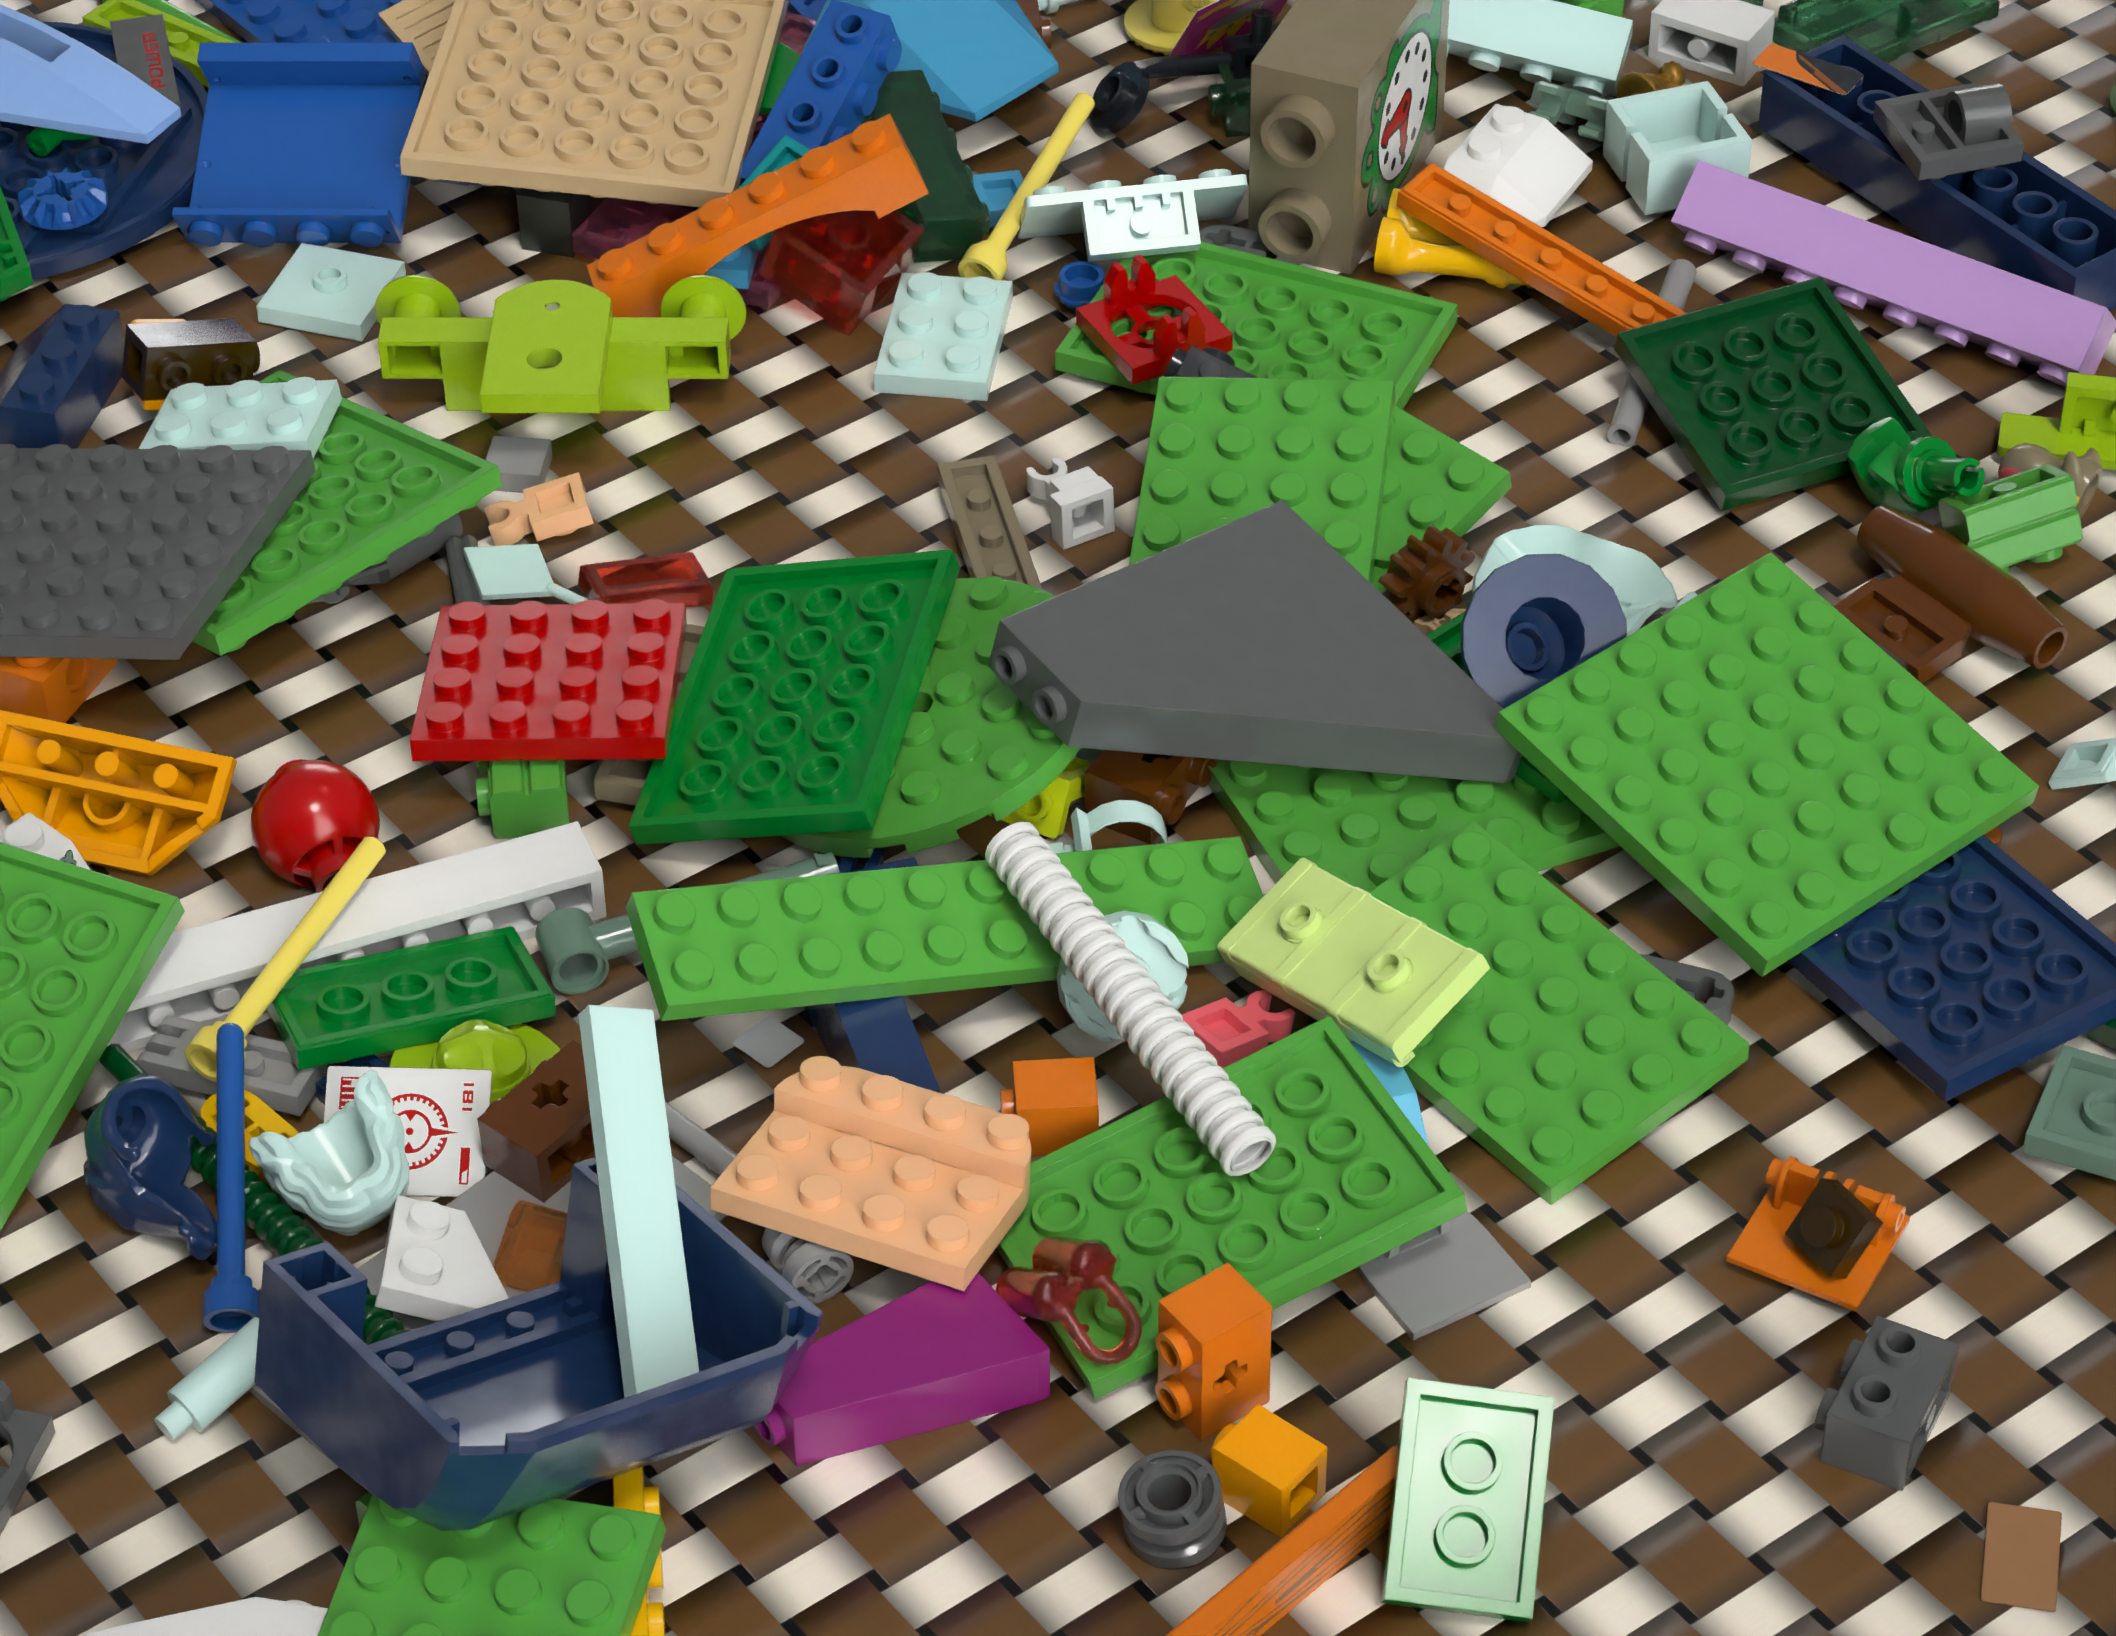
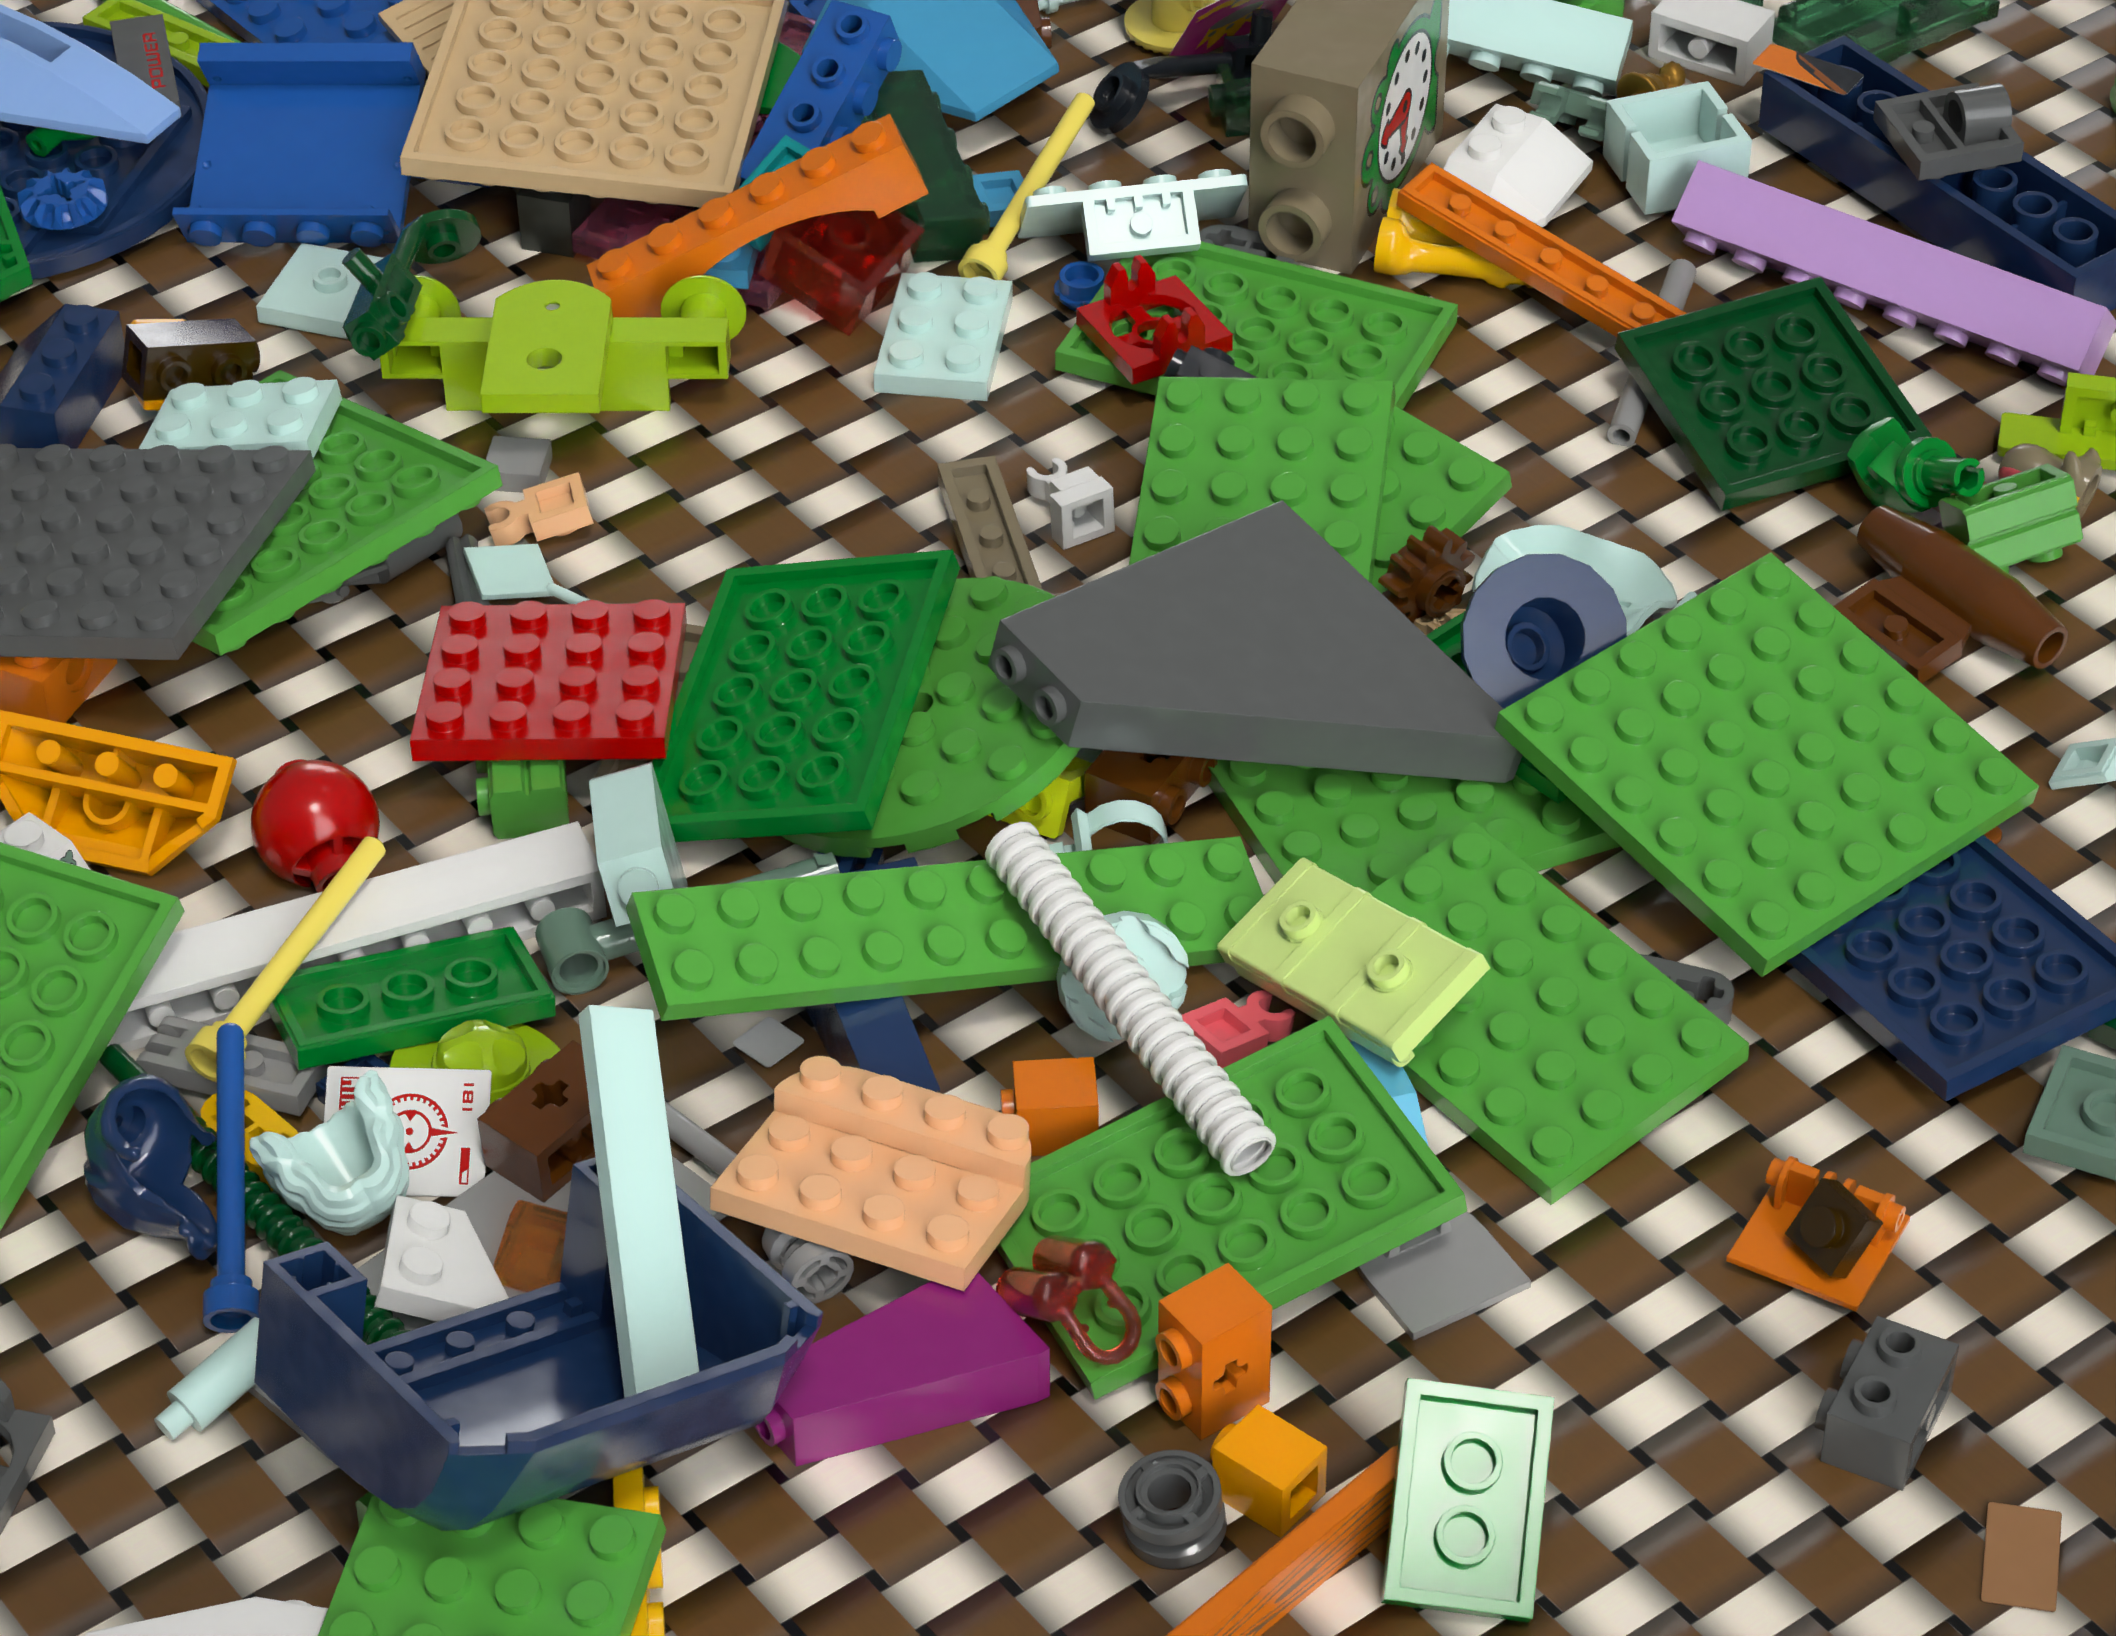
clear red tile [578,552,714,607] -> none
none -> dark green piece [342,209,481,361]
none -> light aqua slope [589,762,688,927]

